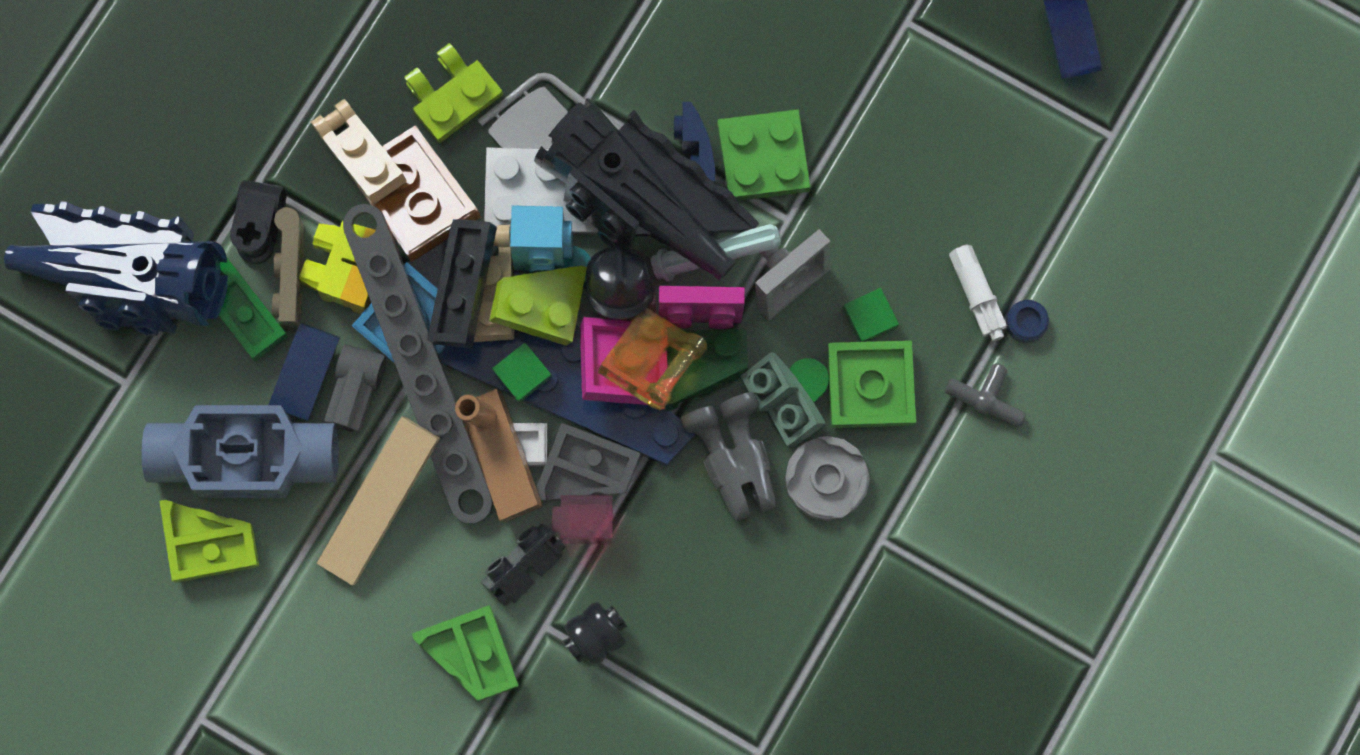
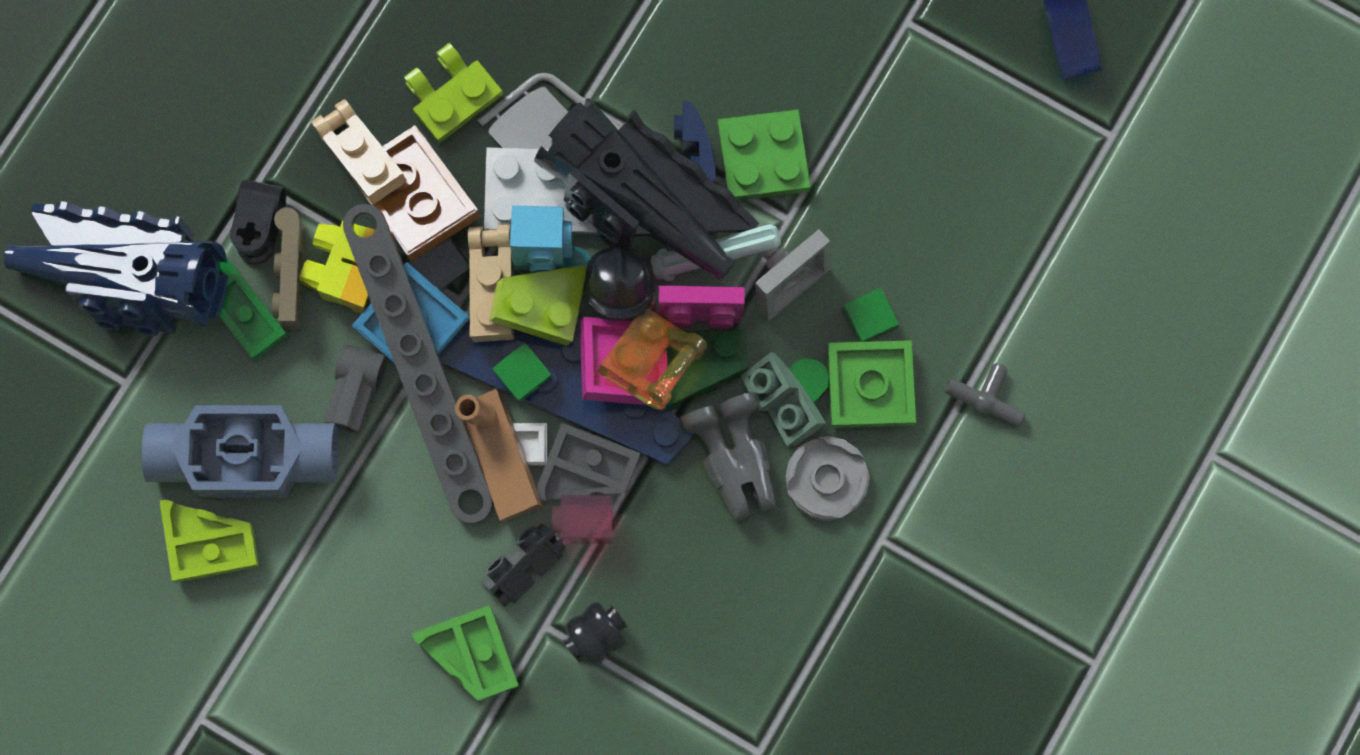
dark blue slope [269,323,340,421] -> none
tan tile [316,416,440,585] -> none
black plate [427,219,497,348] -> none
white piece [949,245,1007,341] -> none
dark blue tile [1006,300,1049,343] -> none

